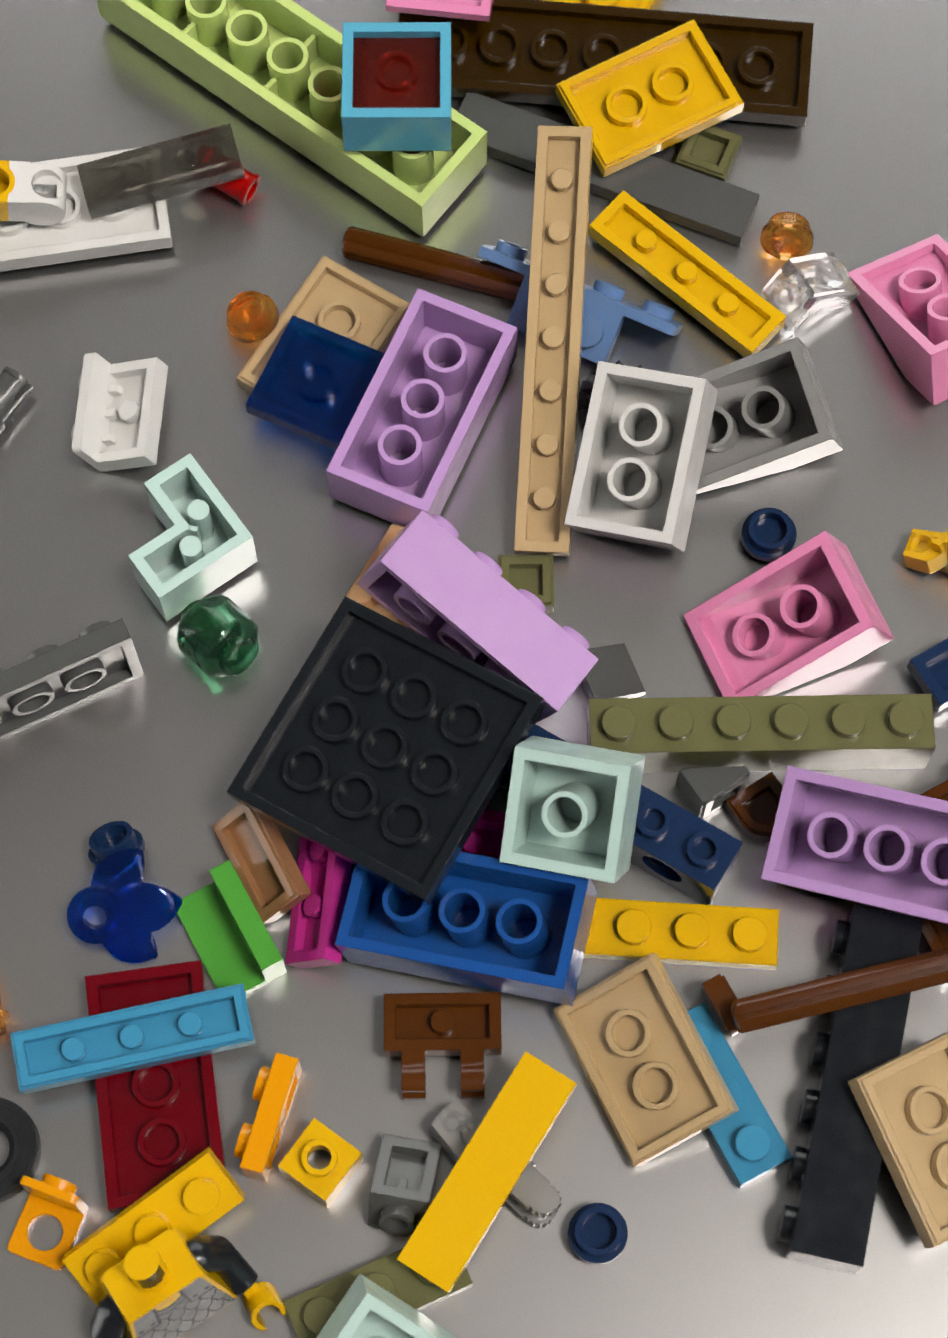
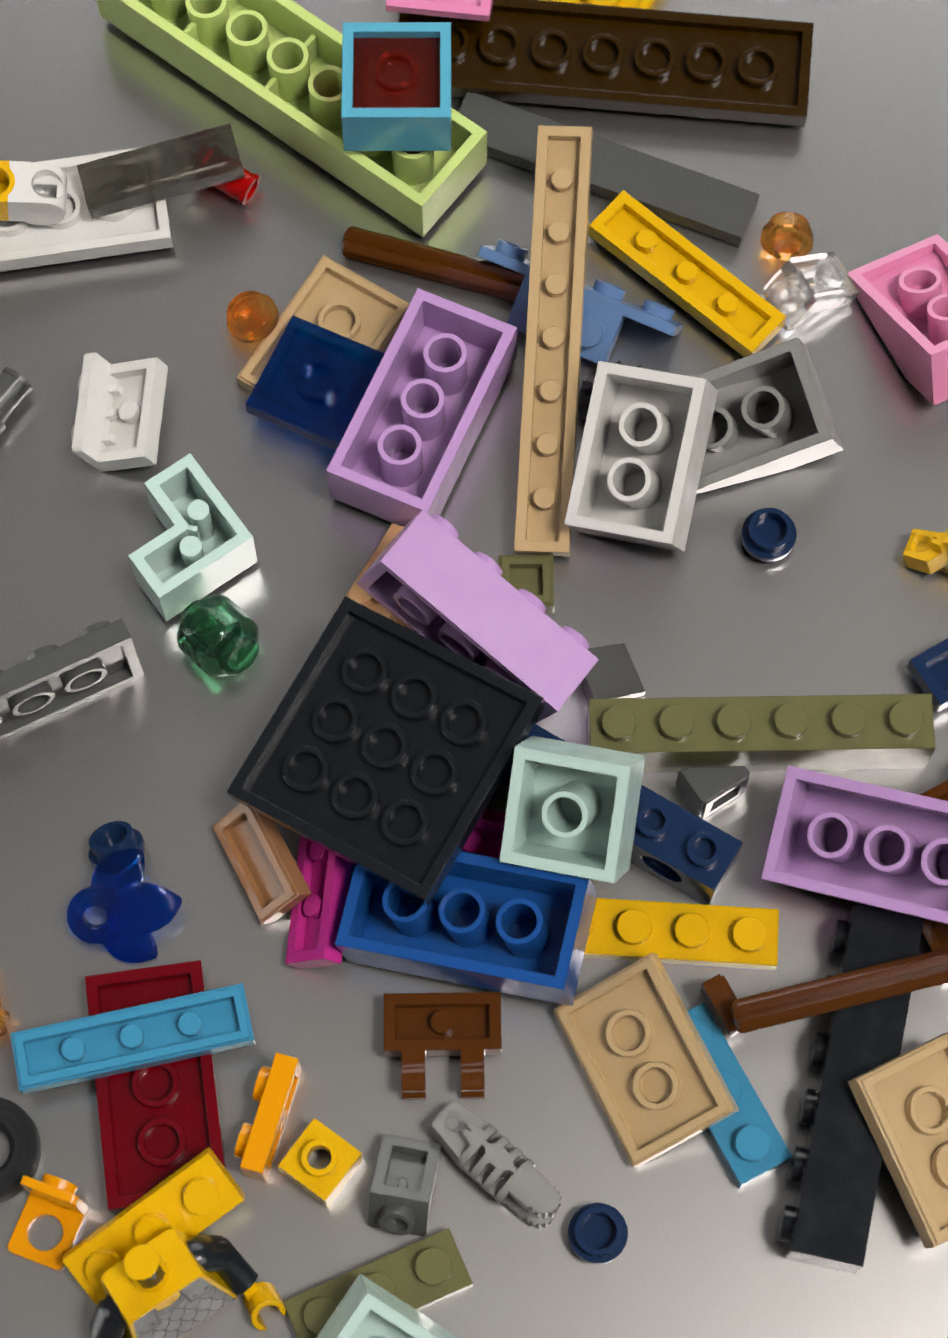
bright green panel [174,860,287,994] -> none
yellow tile [397,1051,577,1293] -> none
yellow tile [555,19,744,177] -> none
olive tile [675,126,743,182] -> none
bright pink slope [684,531,894,697] -> none
reddish brown tile [724,771,783,842] -> none

